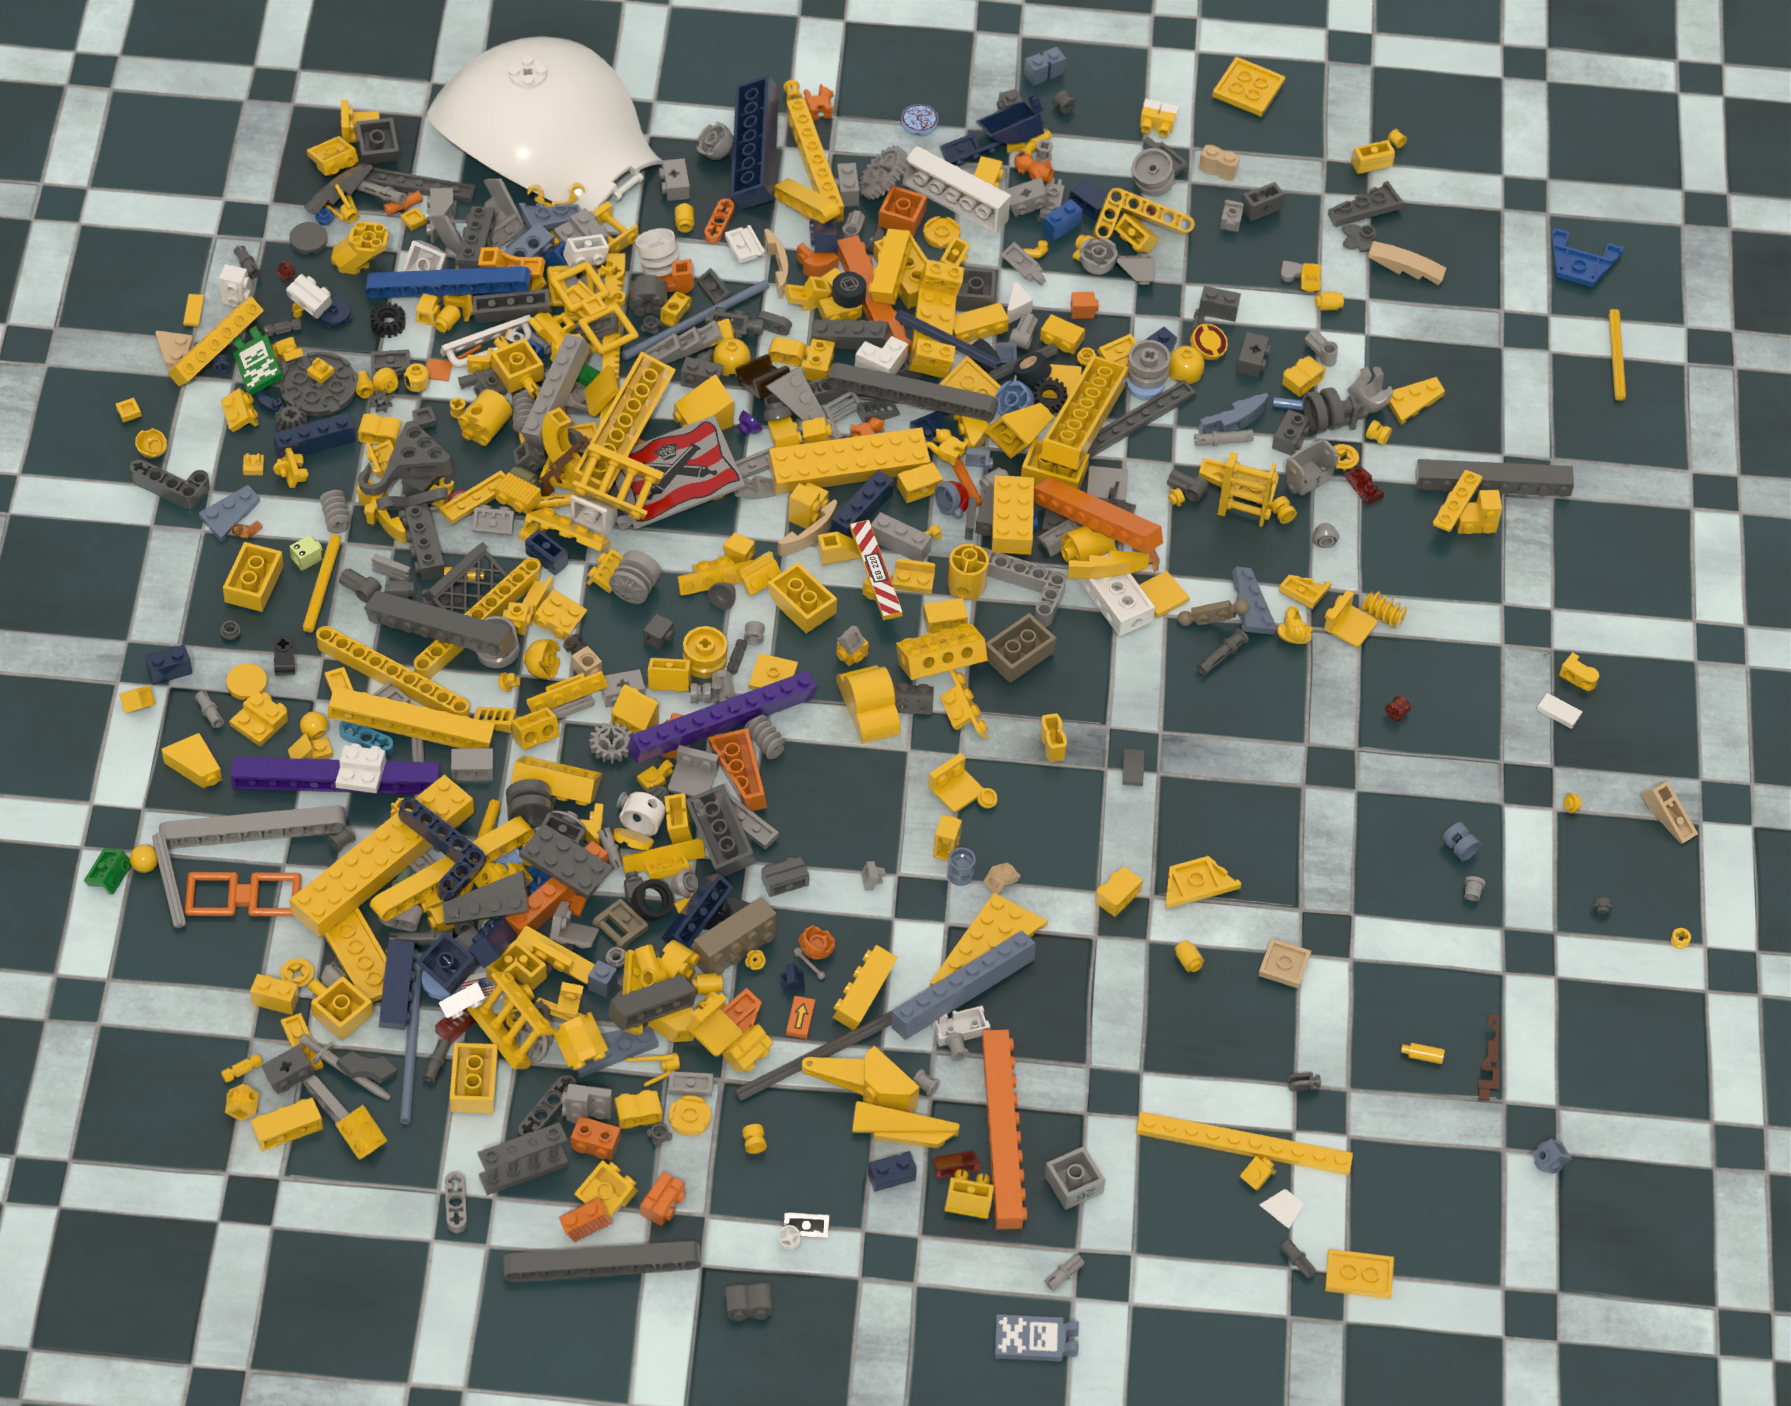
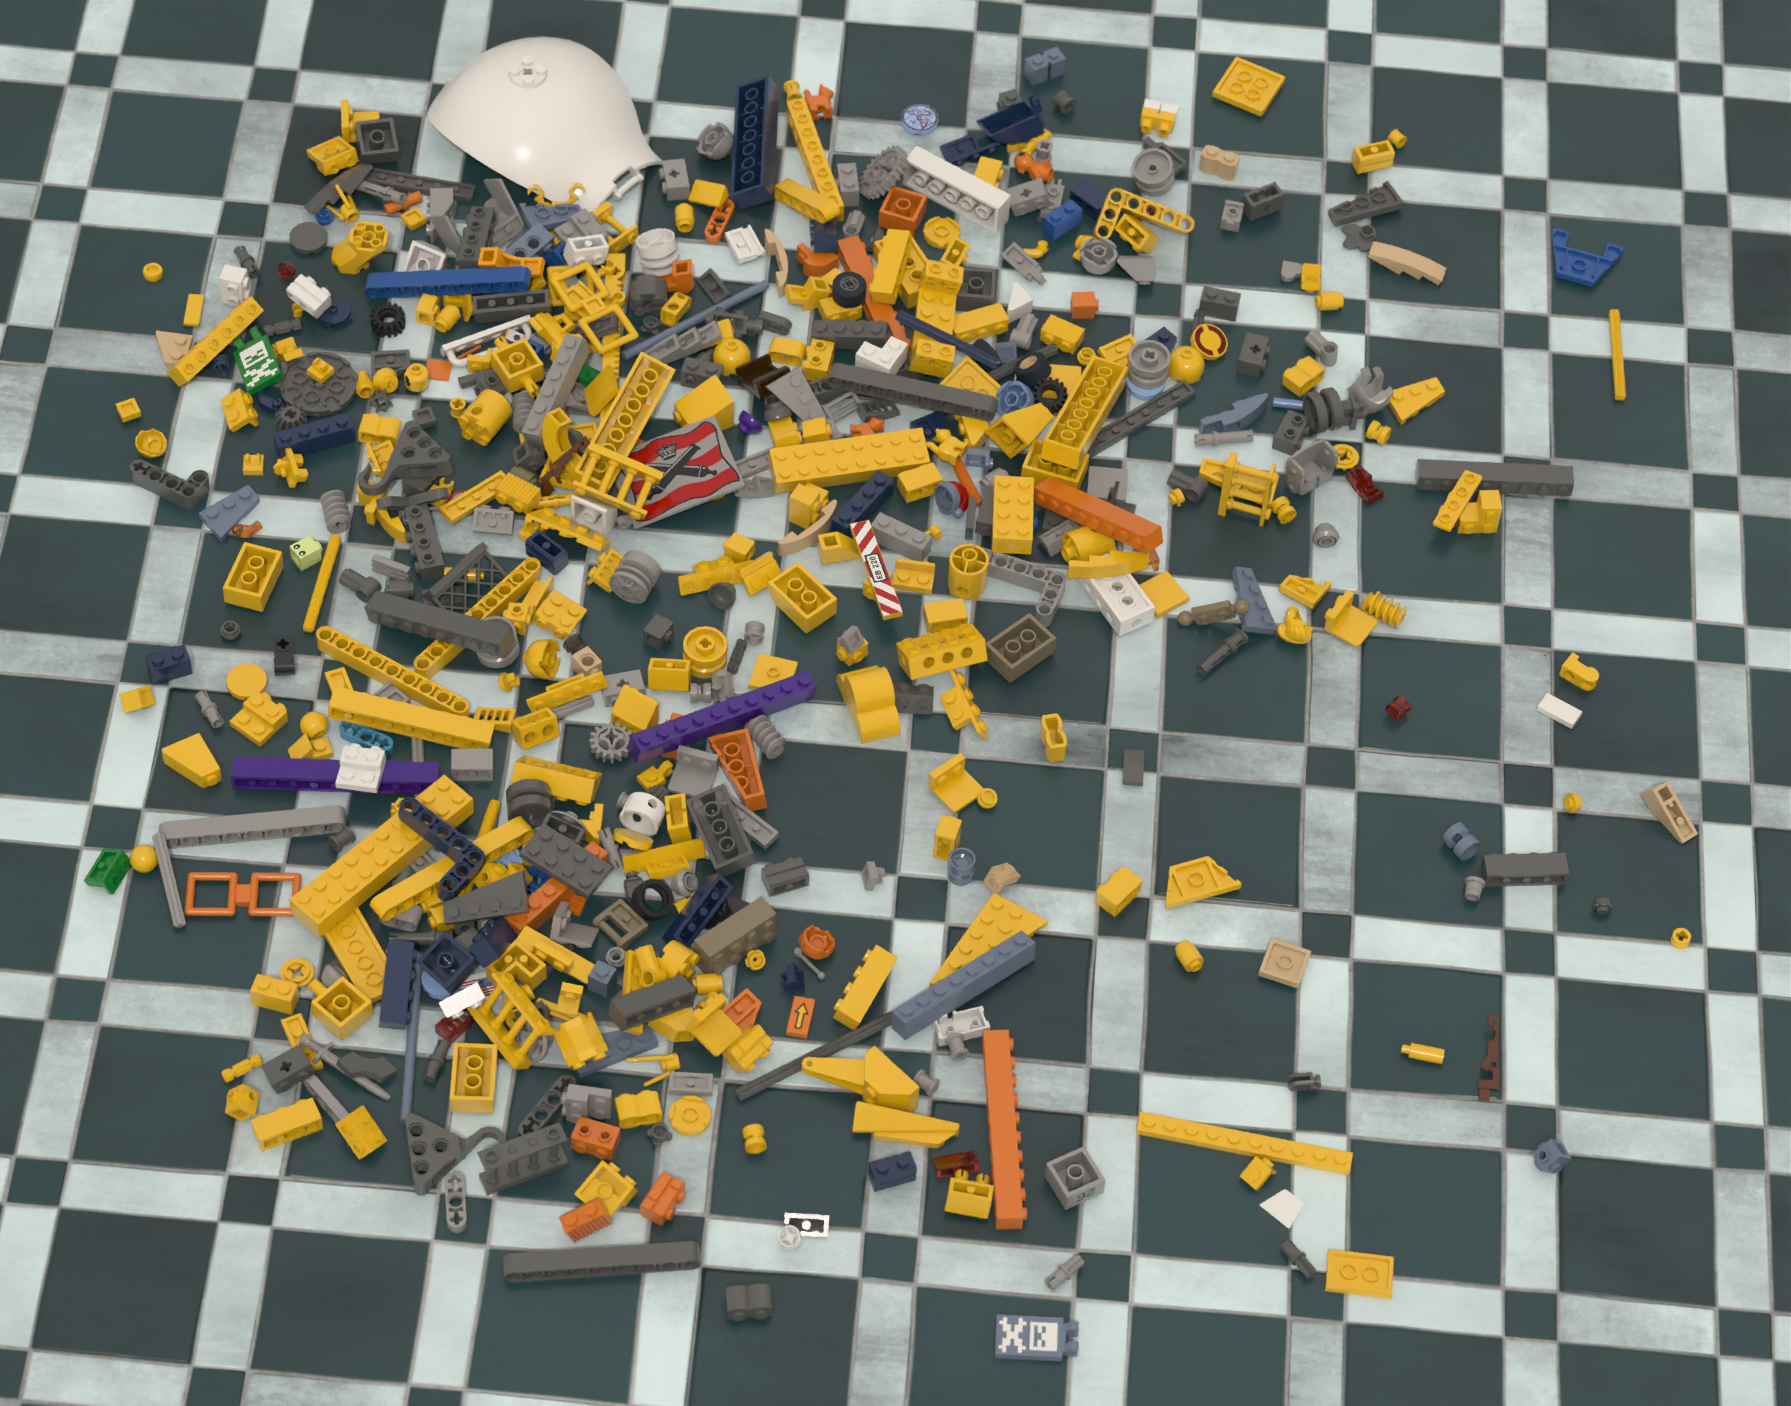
none -> yellow tile [143,263,163,282]
none -> dark grey piece [405,1113,506,1196]
none -> yellow slope [688,180,729,208]
none -> dark grey brick [1481,852,1569,887]

